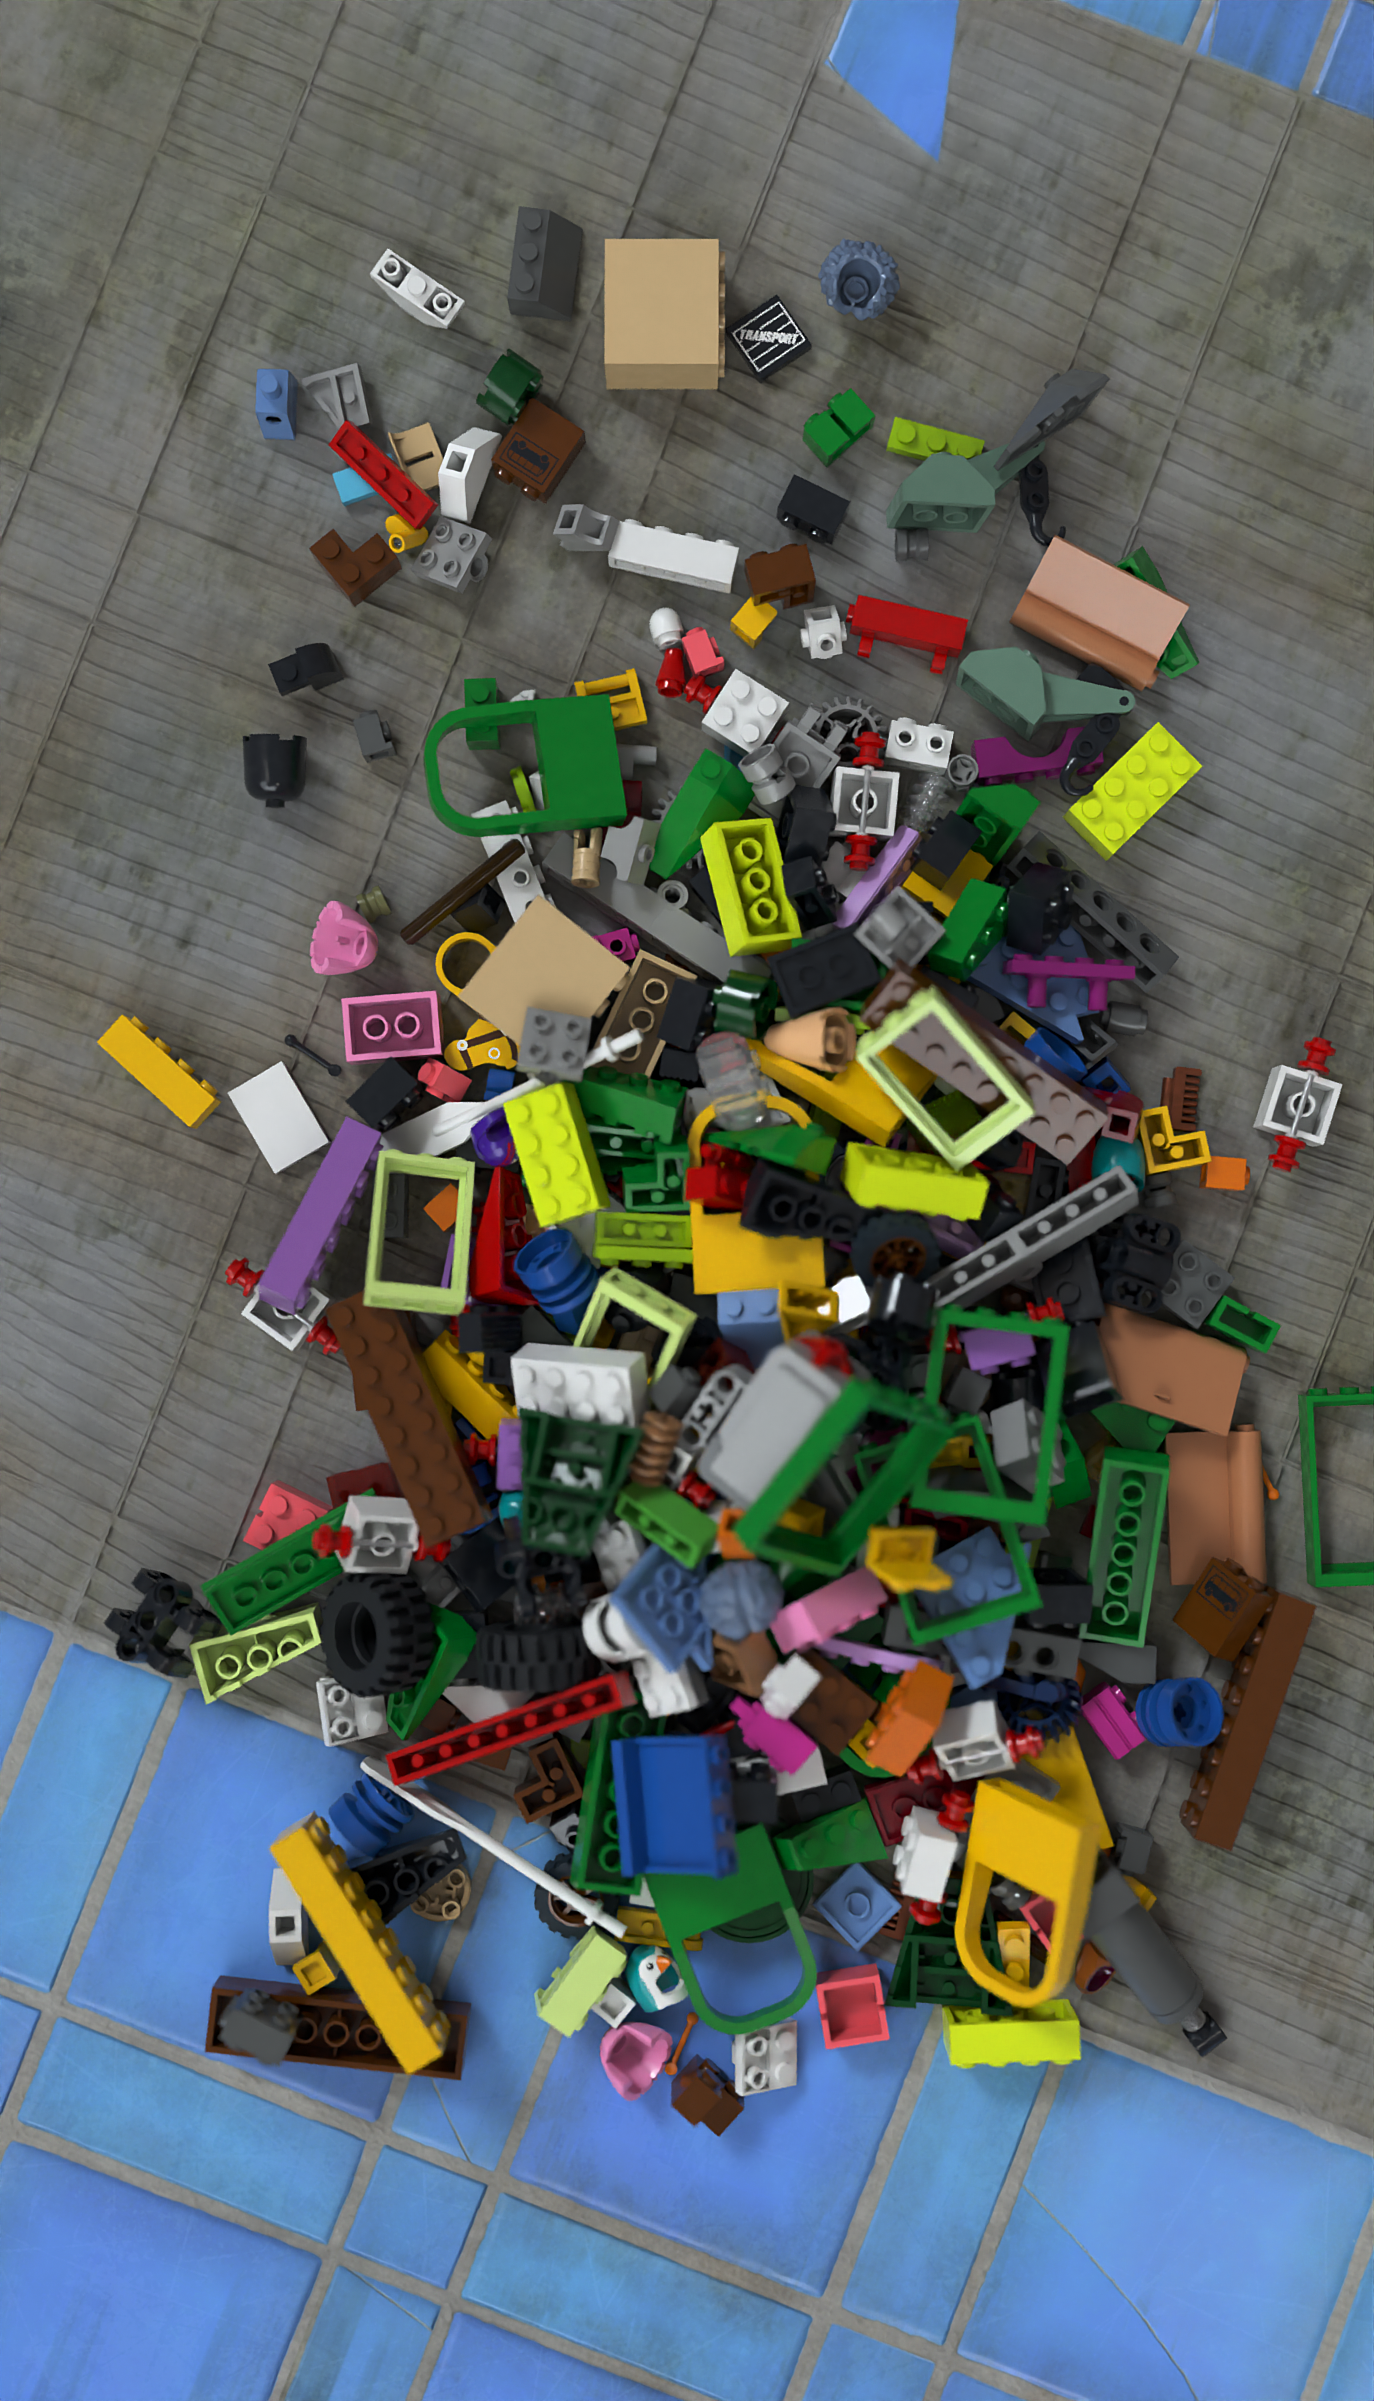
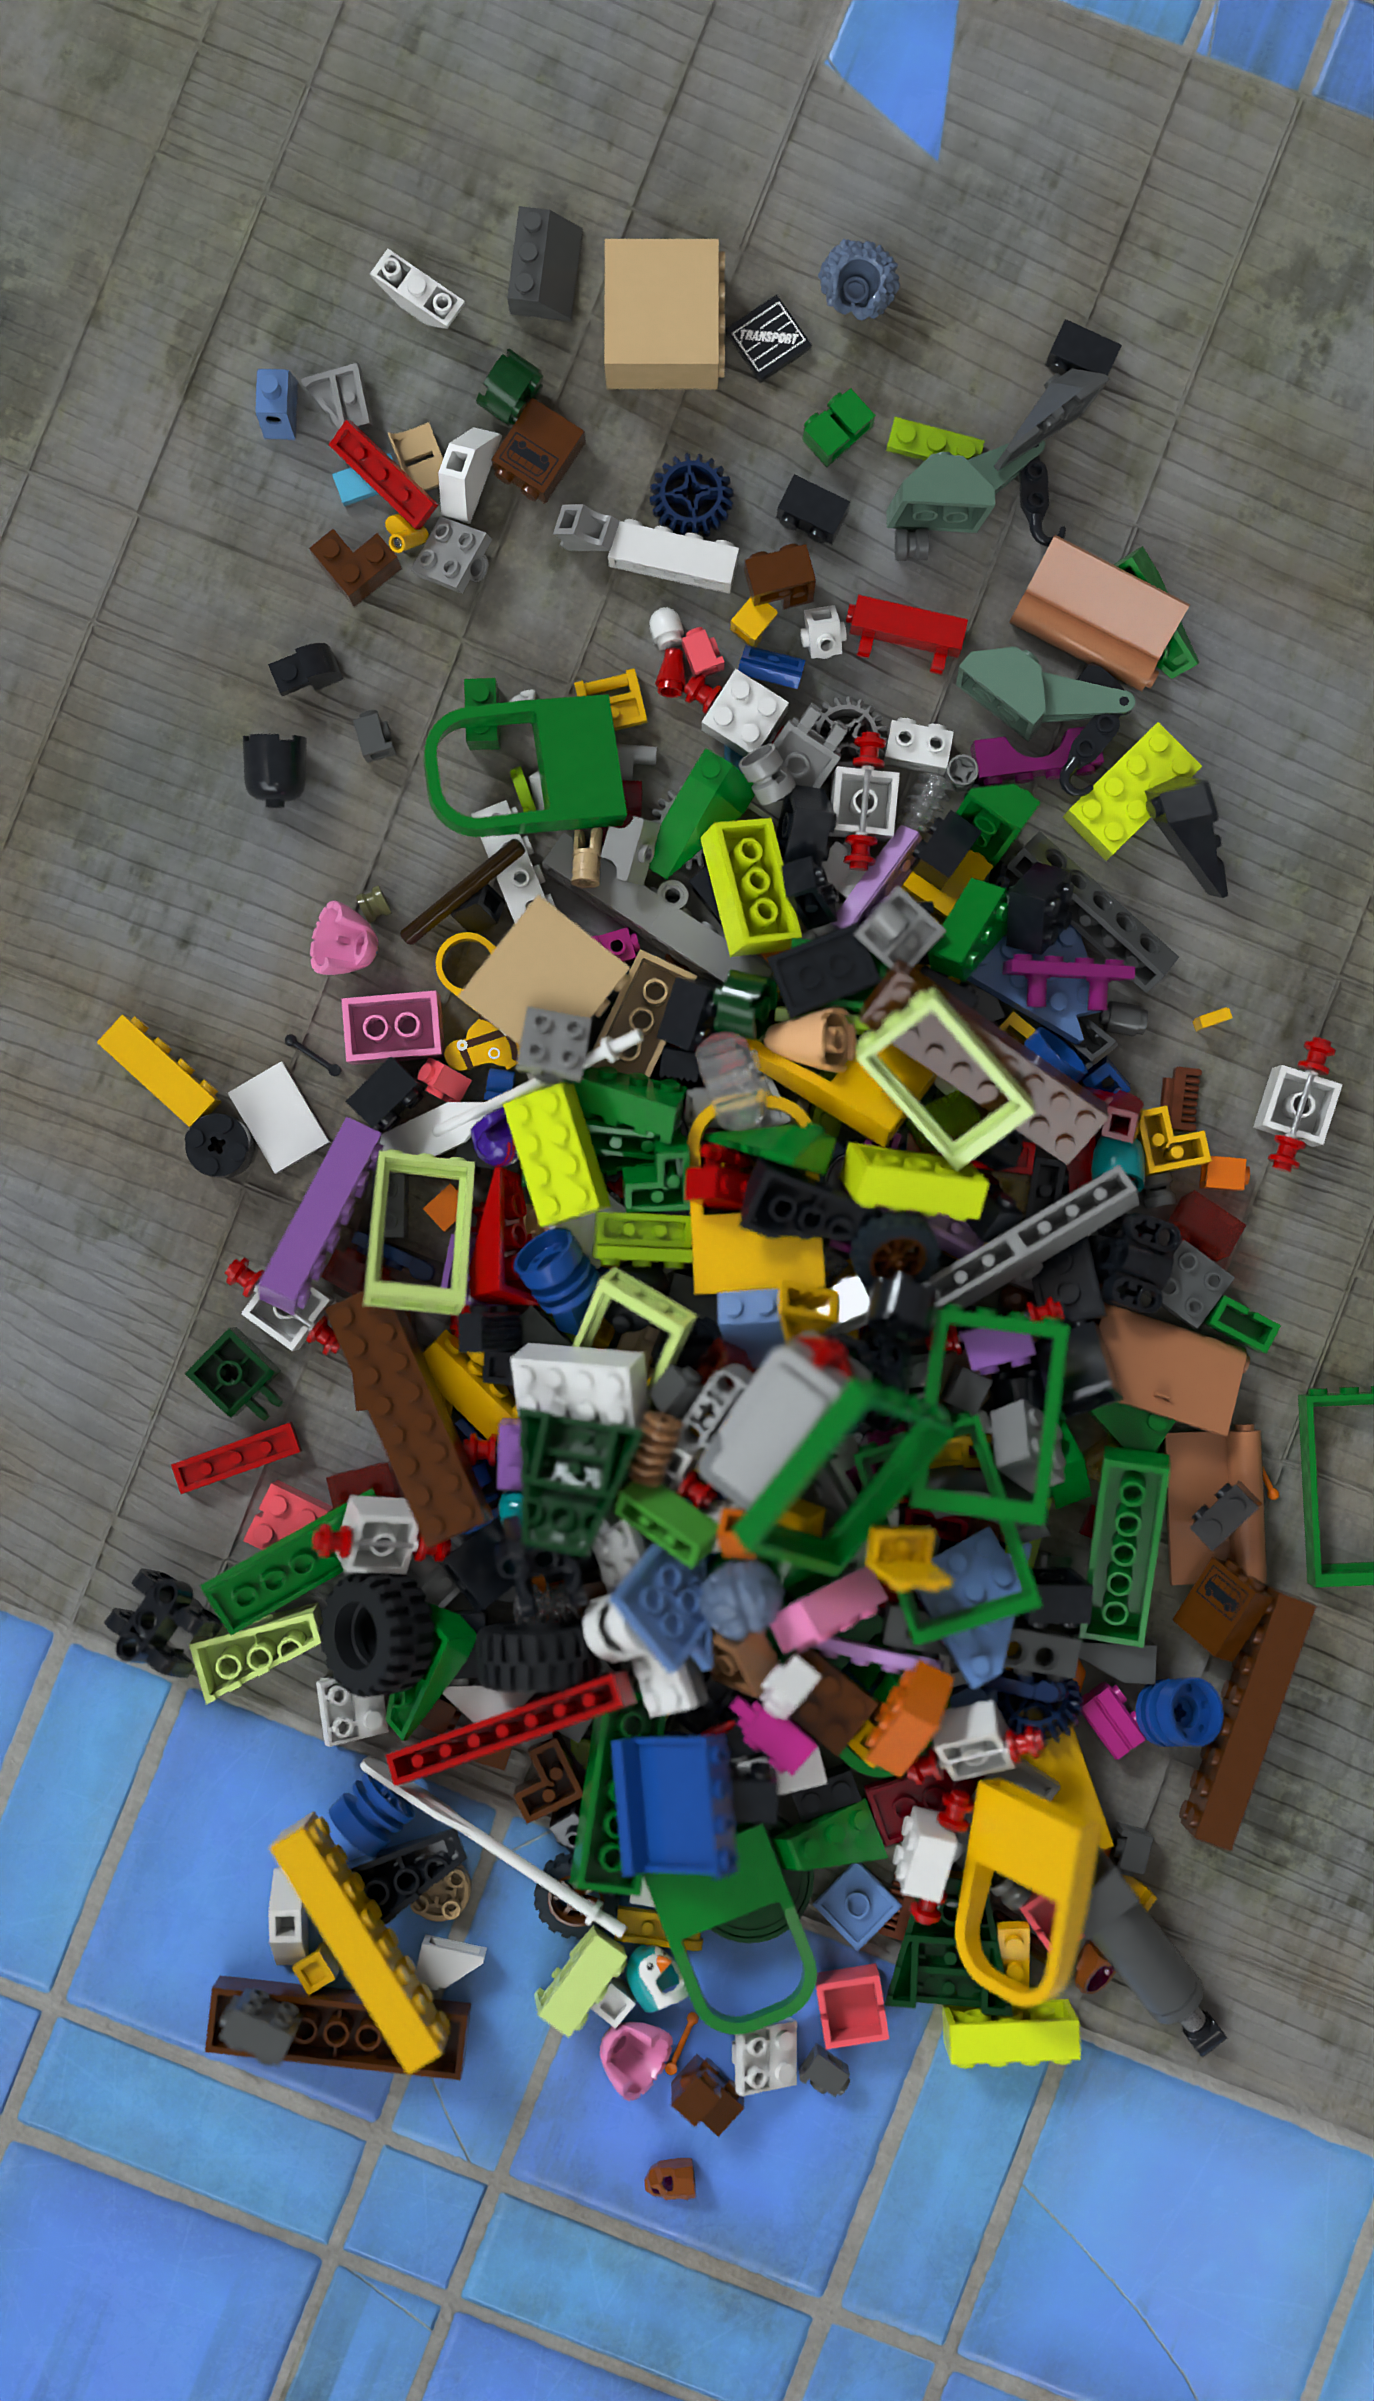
none -> red plate [171,1422,302,1494]
none -> dark green hinge [184,1327,284,1421]
none -> black brick [185,1114,256,1178]
none -> clear red brick [321,1247,396,1295]
none -> dark blue hinge [351,1231,436,1282]
none -> white slope [415,1934,487,1990]
none -> dark orange rock [644,2158,696,2200]
none -> dark blue gear [650,452,733,537]
none -> blue plate [738,645,806,689]
none -> dark grey brick [798,2043,850,2097]
none -> black brick [1045,319,1122,376]
none -> black wedge [1145,776,1228,898]
none -> clear red brick [1168,1190,1246,1262]
none -> black brick [1190,1480,1263,1551]
none -> yellow tile [1192,1007,1233,1031]

